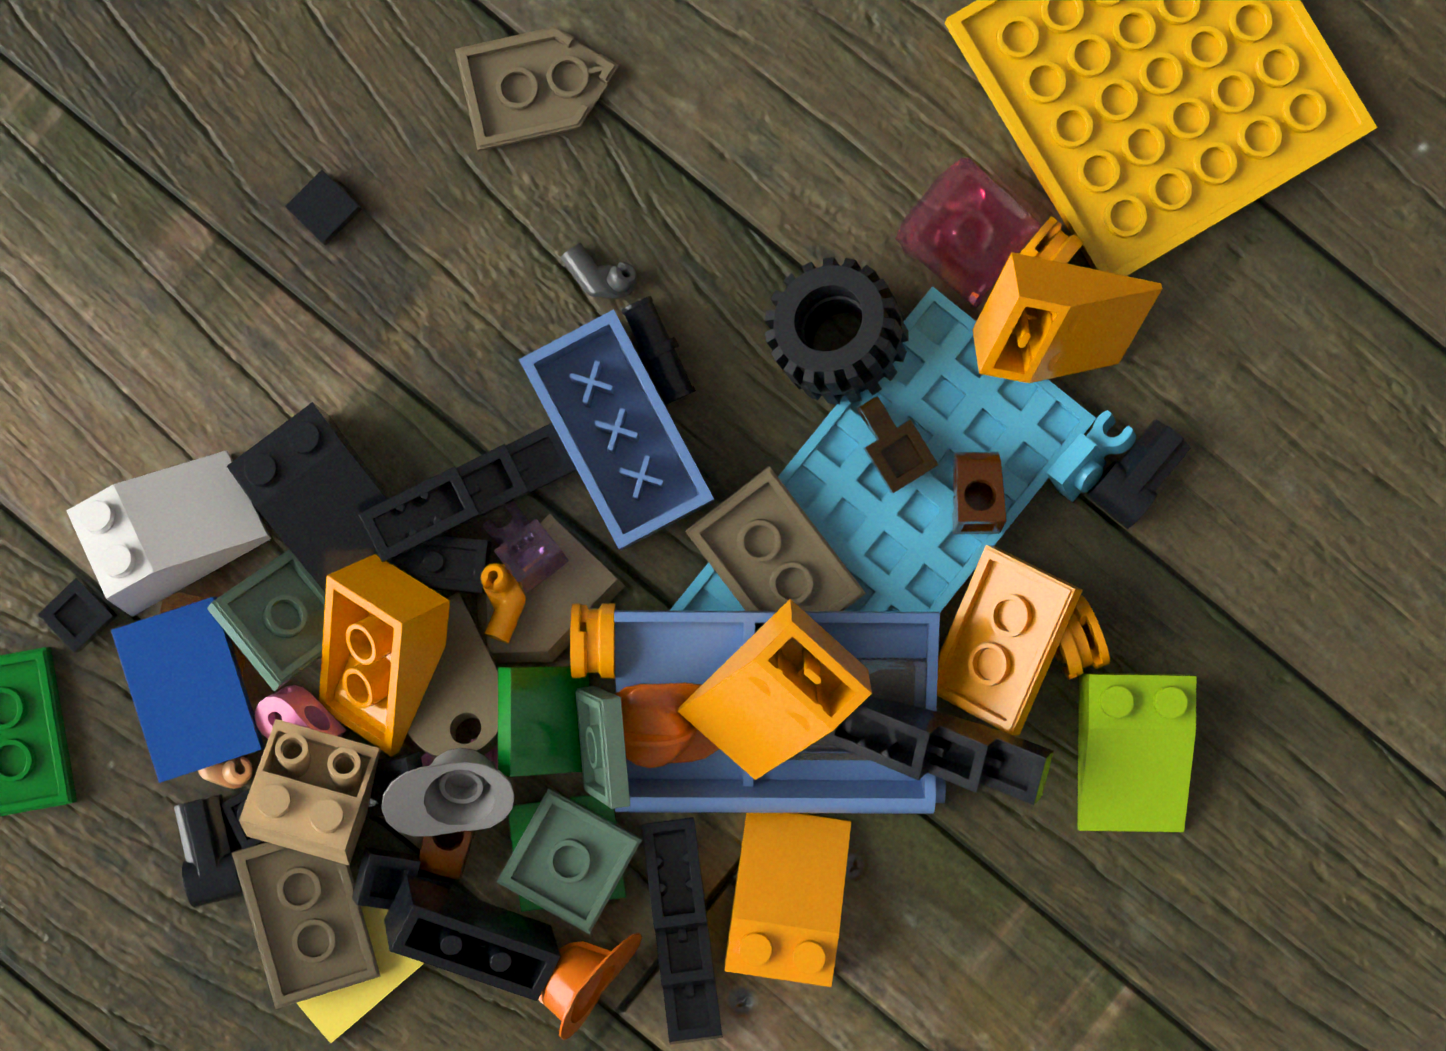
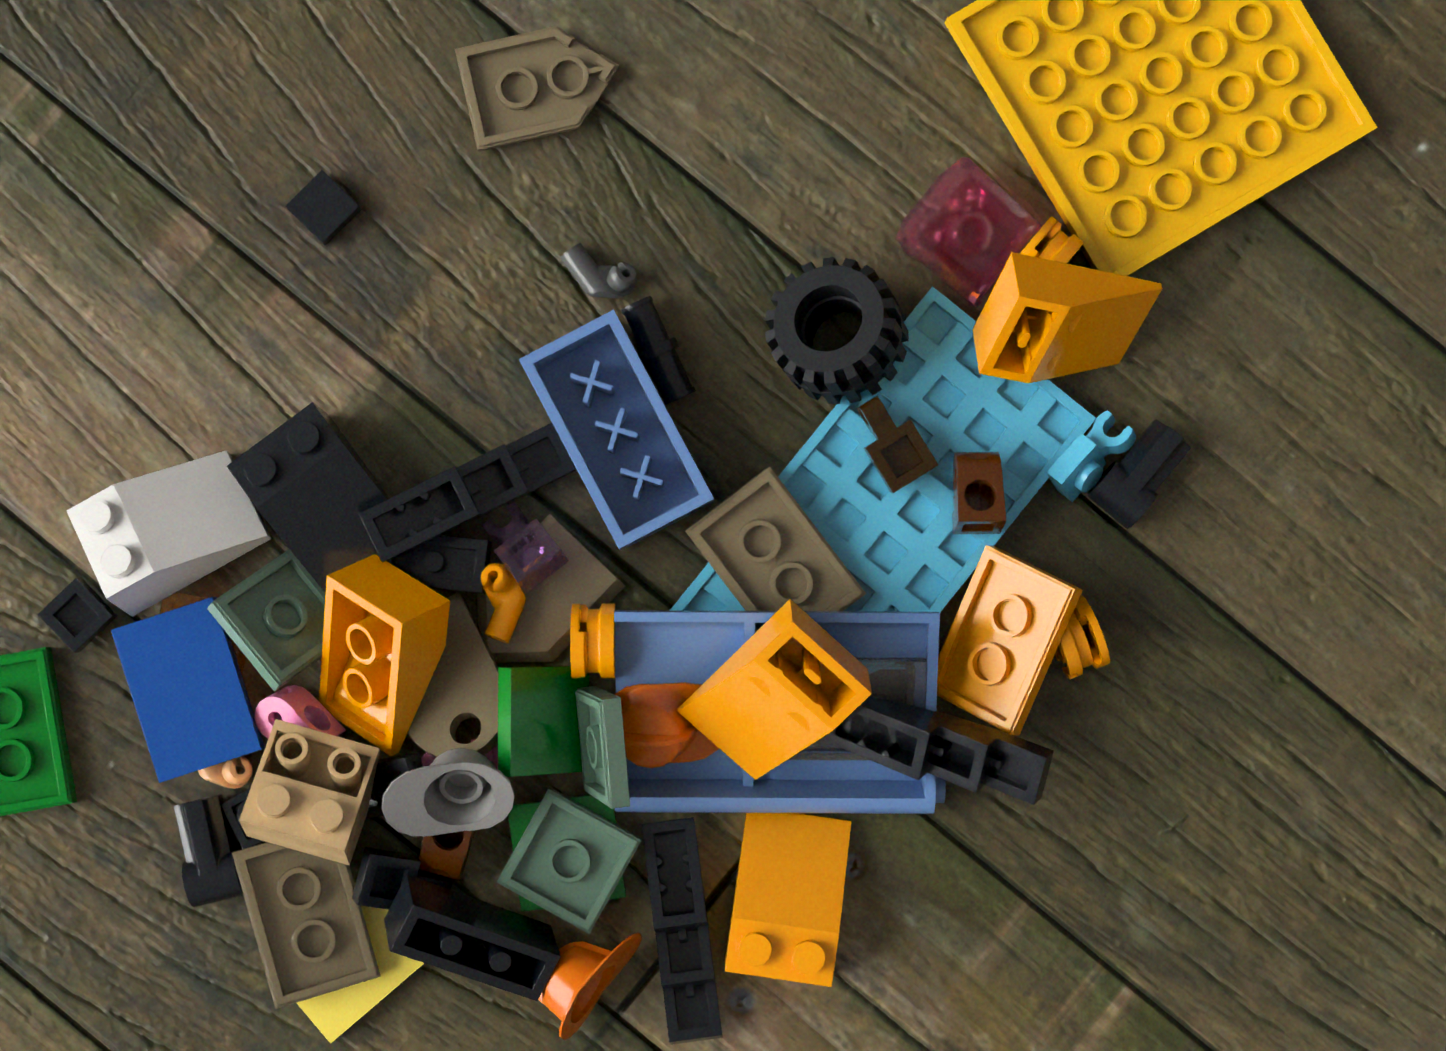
lime slope [1077,673,1197,832] -> none

